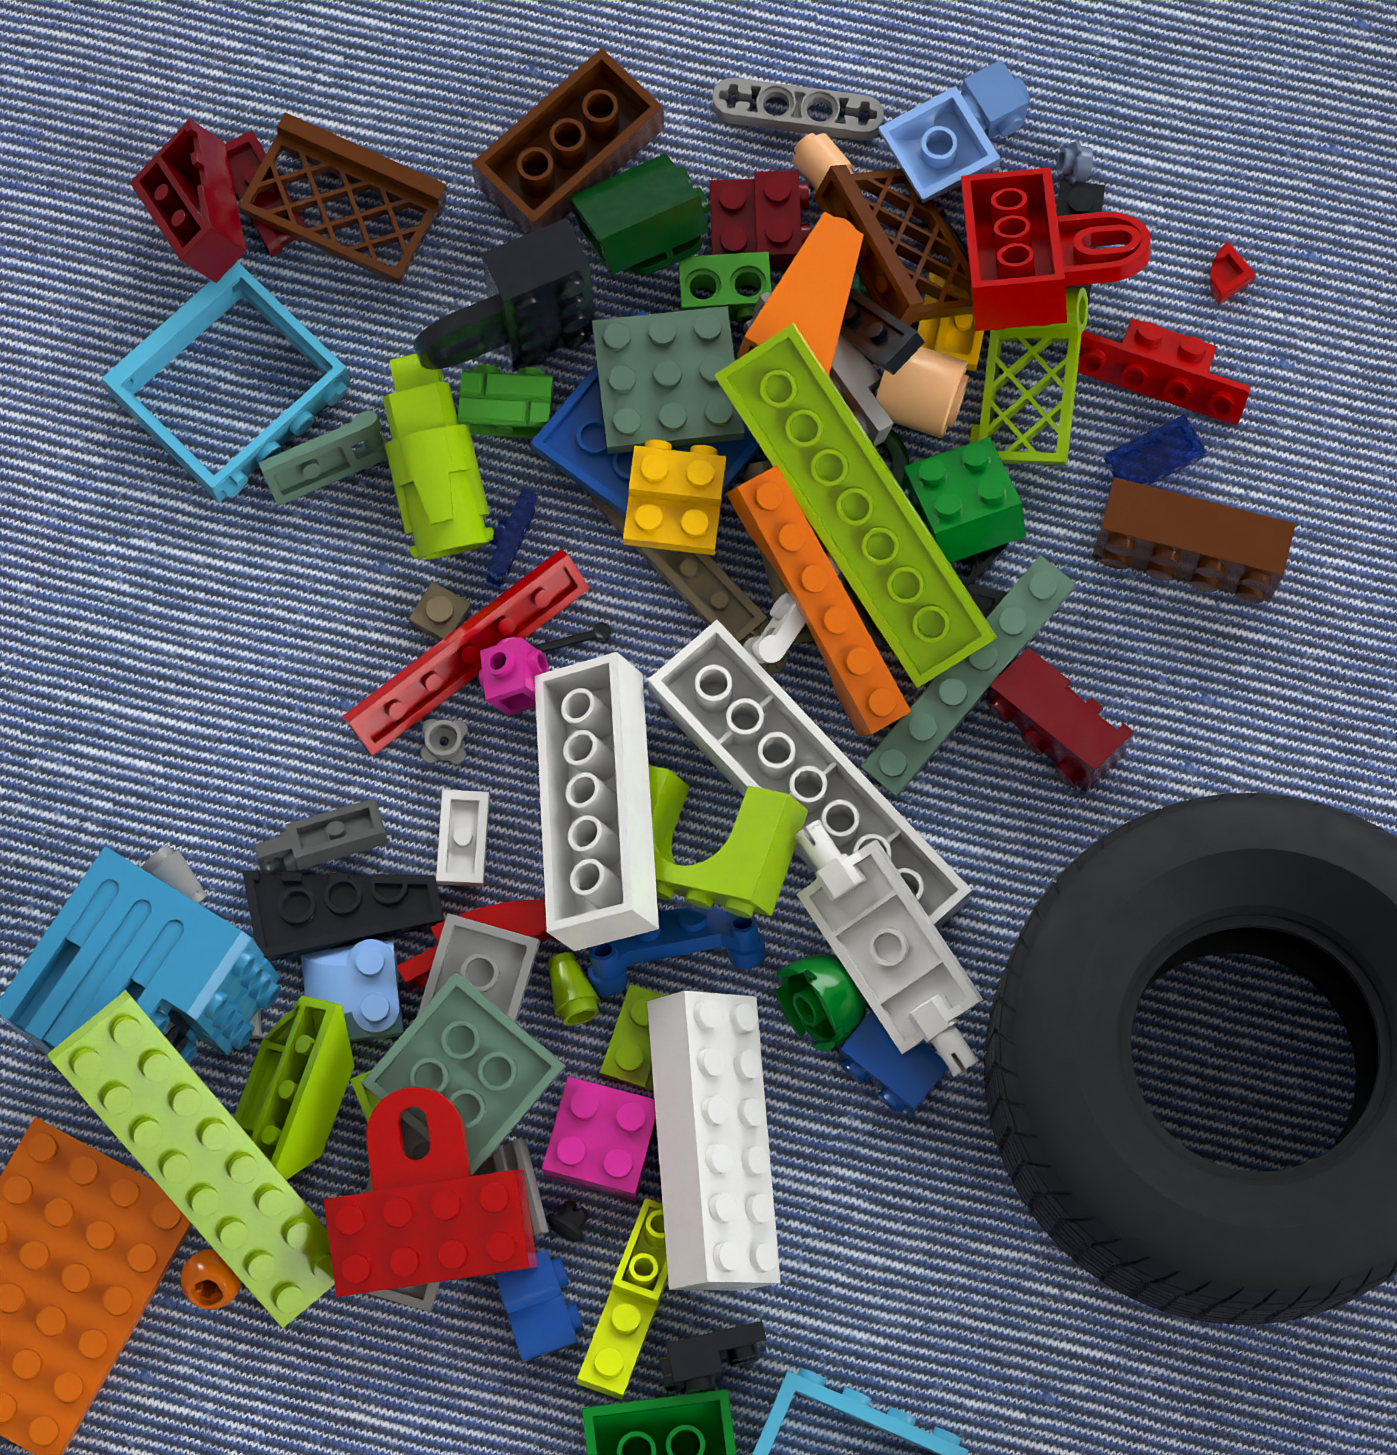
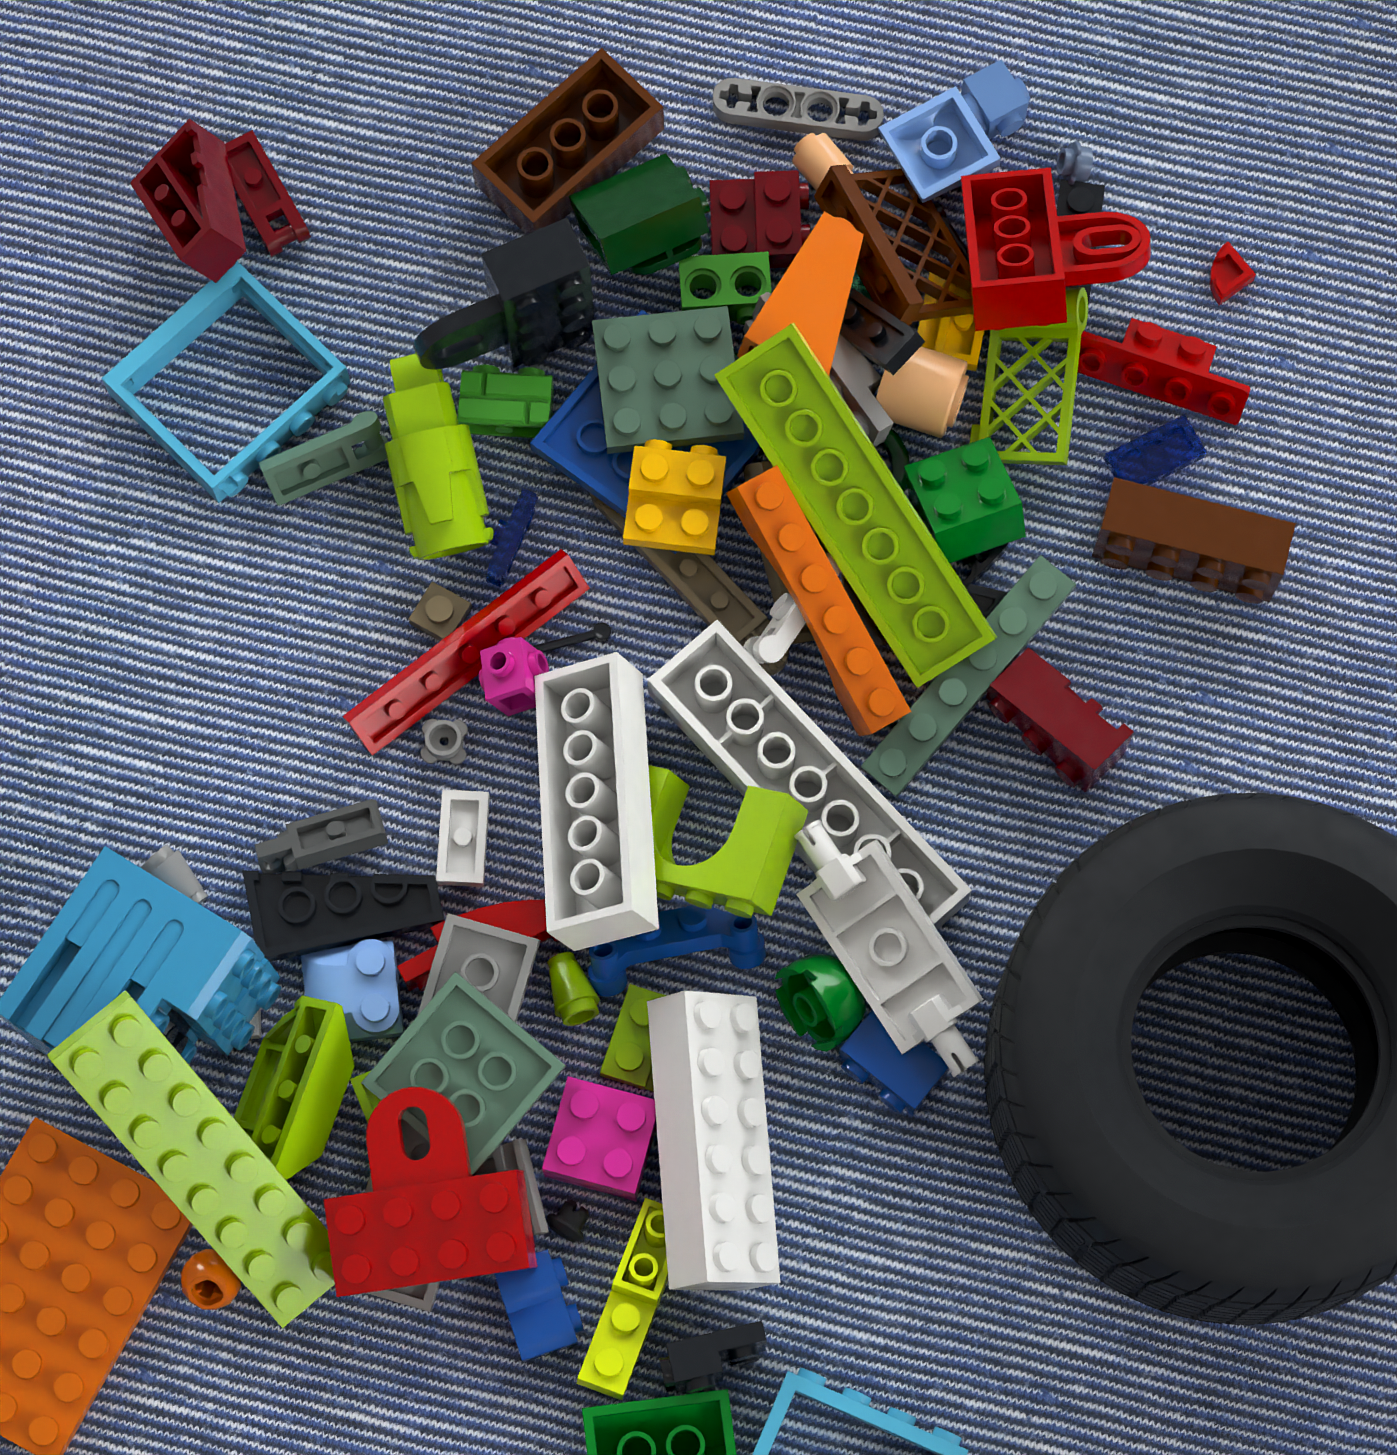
reddish brown fence [237,112,447,285] -> none

